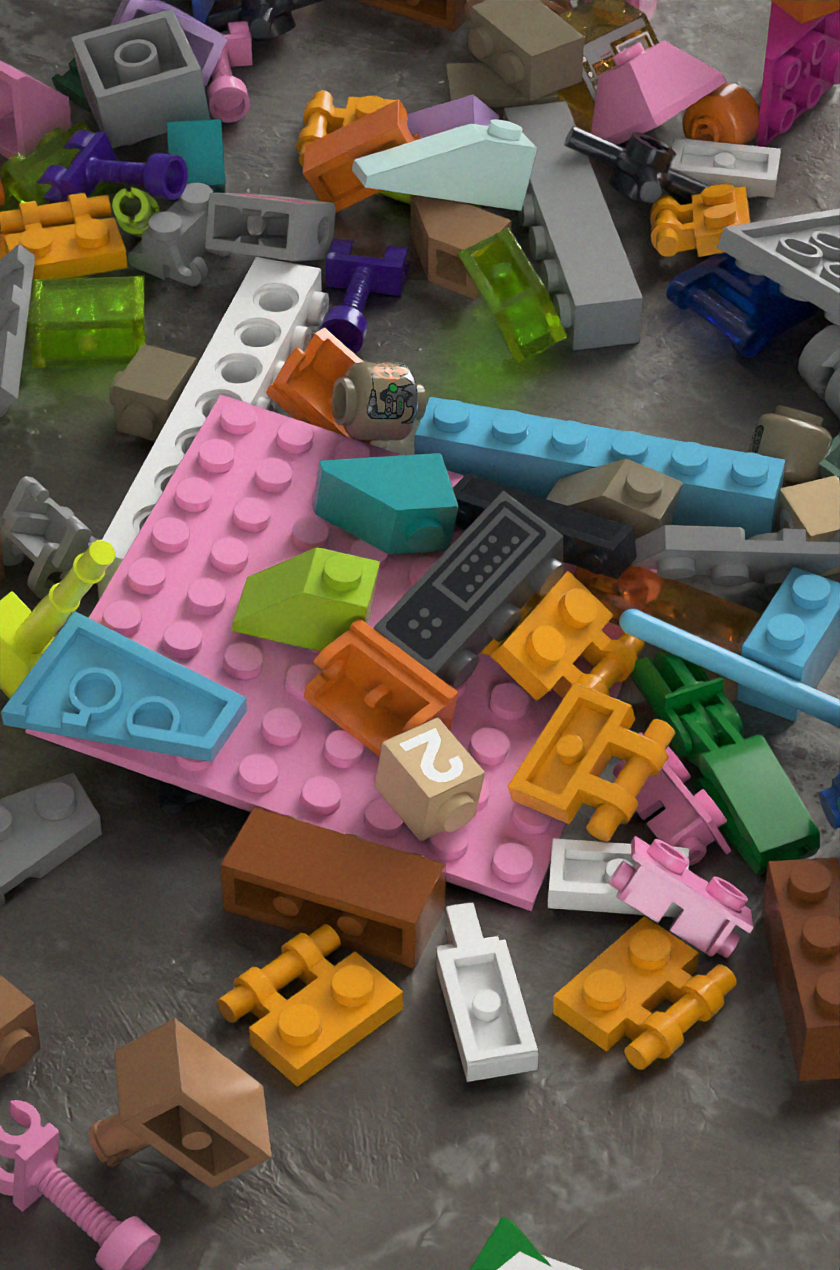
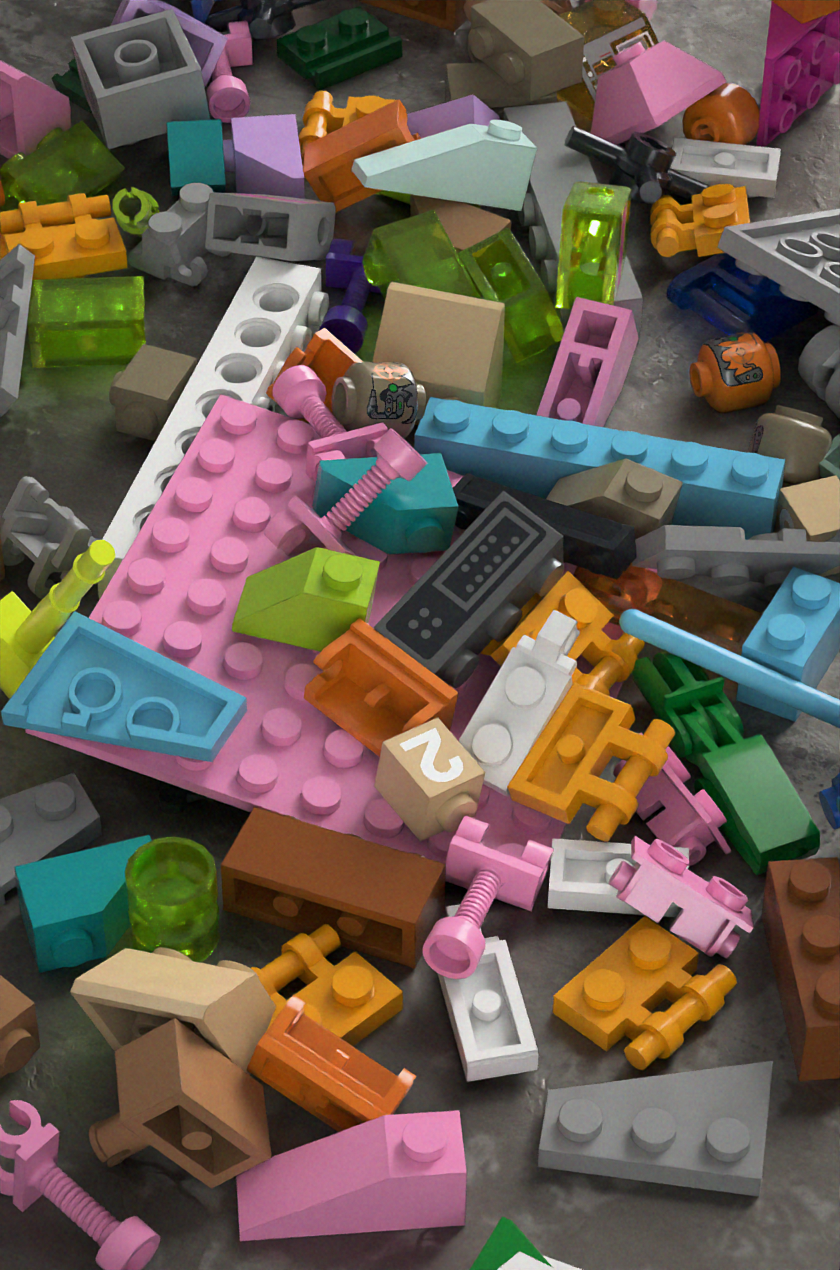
dark purple bar [36,130,188,204] -> none
none -> teal slope [14,835,157,973]
none -> tan slope [70,948,276,1075]
none -> clear neon green wheel [124,837,220,962]
none -> lavender slope [223,114,305,199]
none -> bright pink slope [236,1110,467,1241]
none -> orange hinge [246,995,416,1132]
none -> bright pink bar [264,428,428,556]
none -> bright pink bar [273,365,388,485]
none -> dark green plate [276,6,403,91]
none -> clear neon green brick [363,210,481,299]
none -> tan slope [372,282,505,425]
none -> bright pink bar [423,815,554,979]
none -> white hinge [459,610,580,797]
none -> bright pink slope [536,297,639,427]
none -> light grey wing [538,1061,773,1197]
none -> clear neon green torso [555,181,632,309]
none -> orange head [690,332,781,413]

